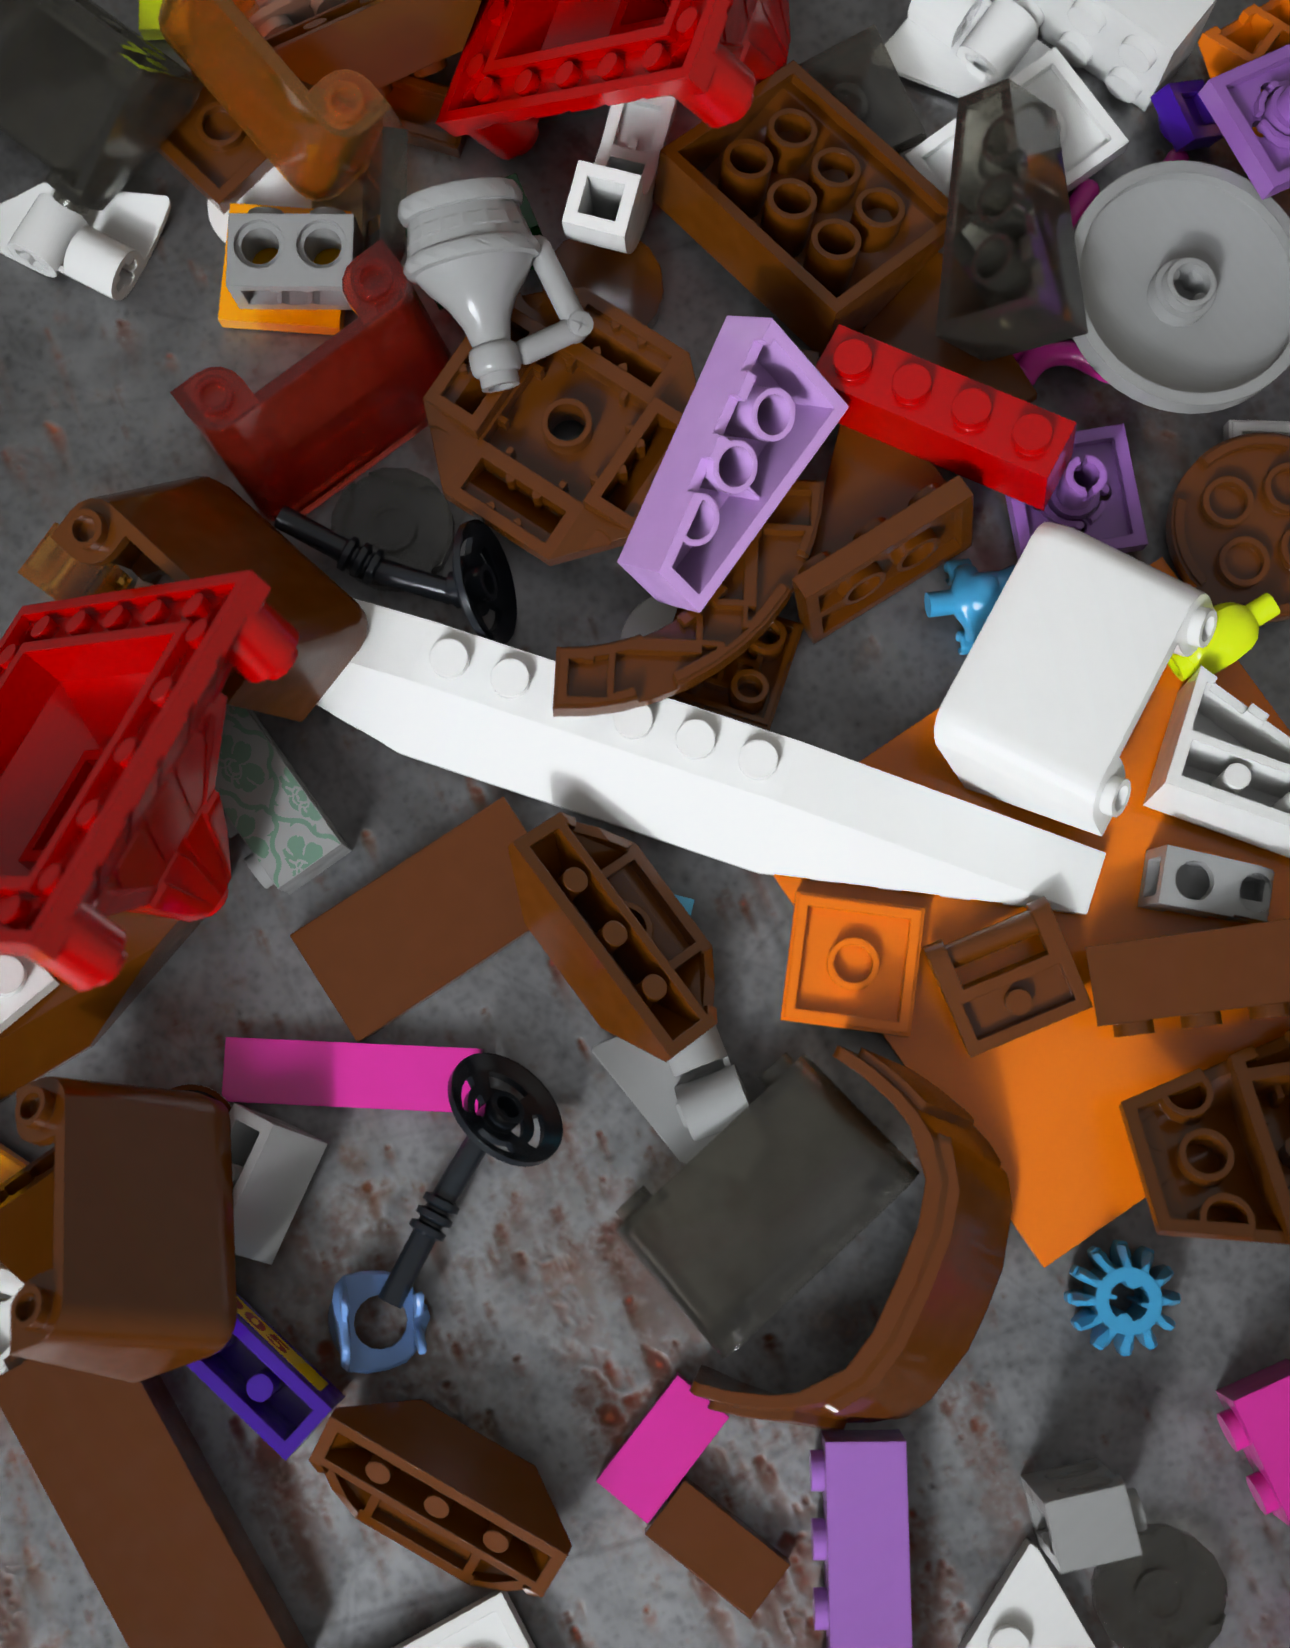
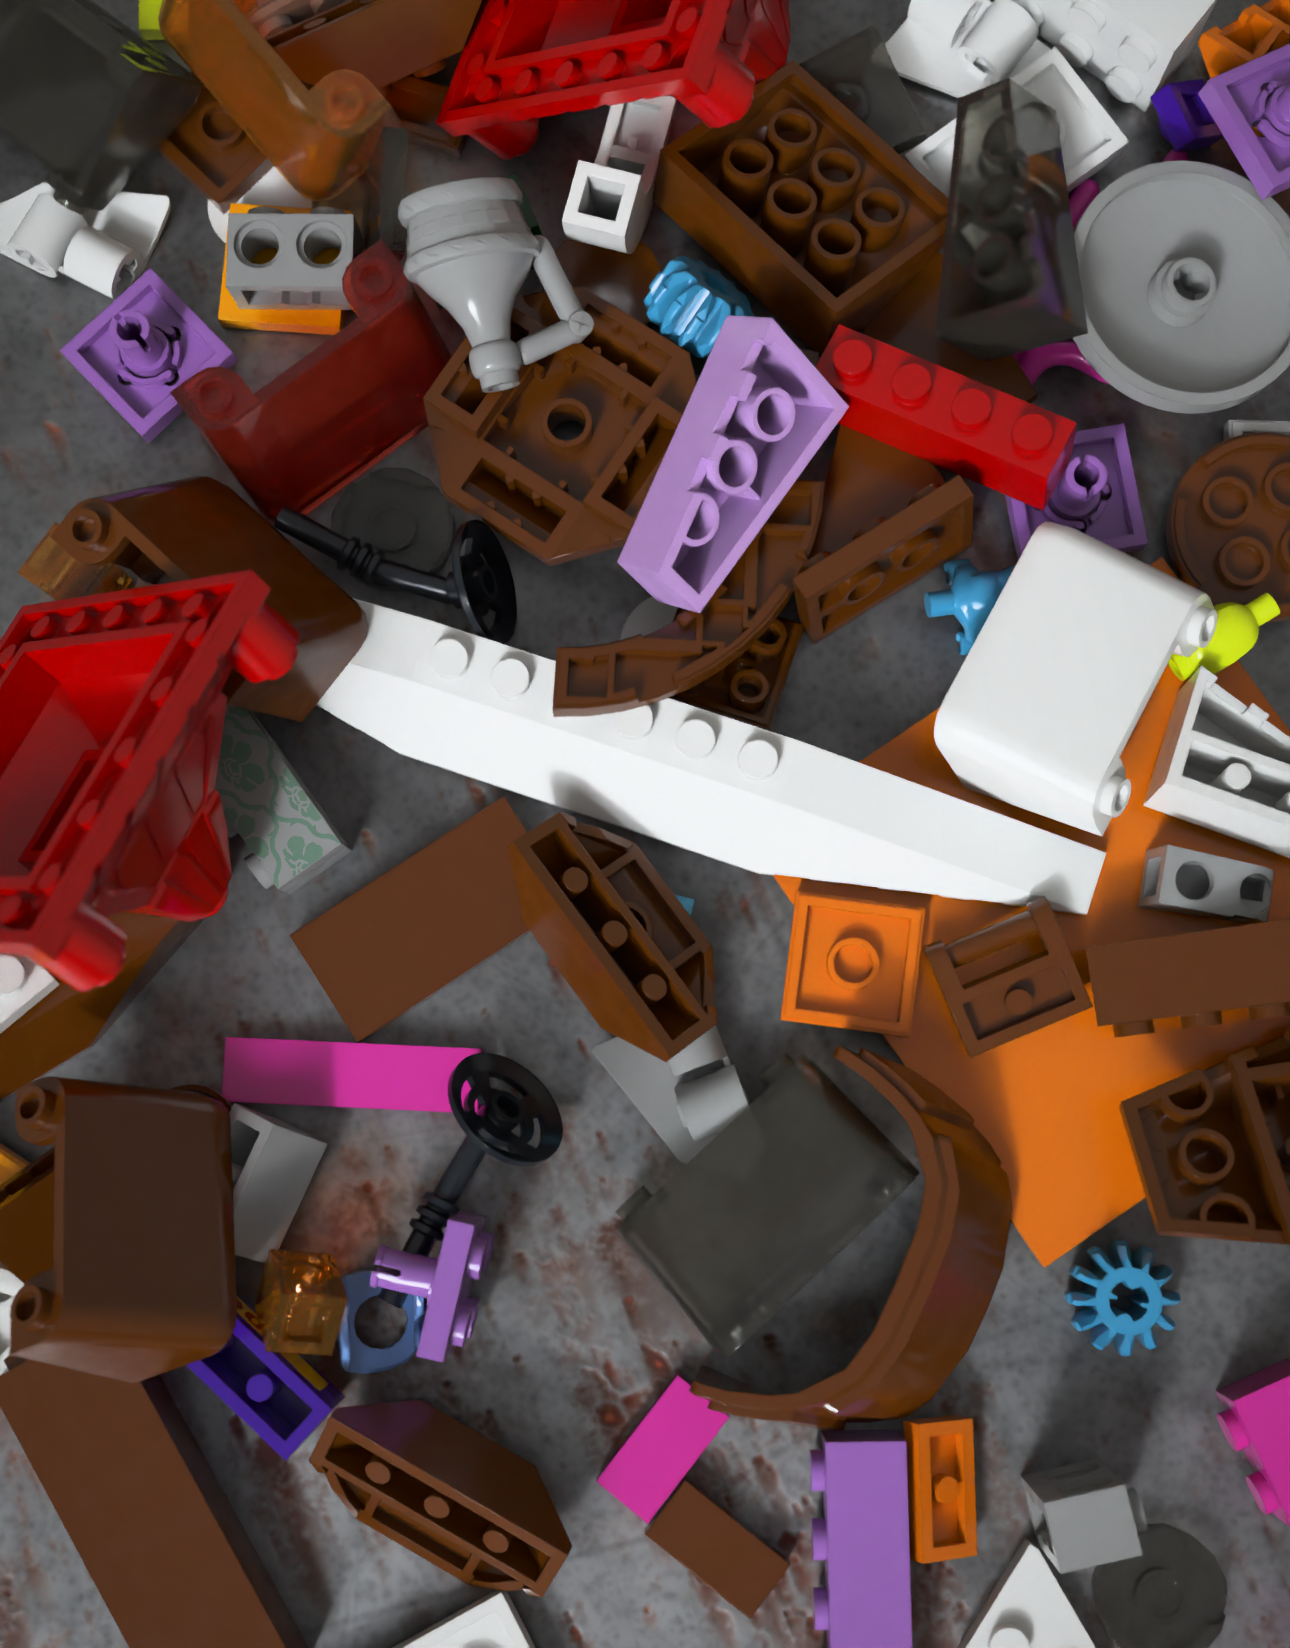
none -> medium lavender plate [59,268,238,444]
none -> clear orange brick [255,1249,348,1355]
none -> medium lavender plate [370,1210,495,1362]
none -> dark azure gear [643,256,754,358]
none -> orange plate [903,1415,978,1564]

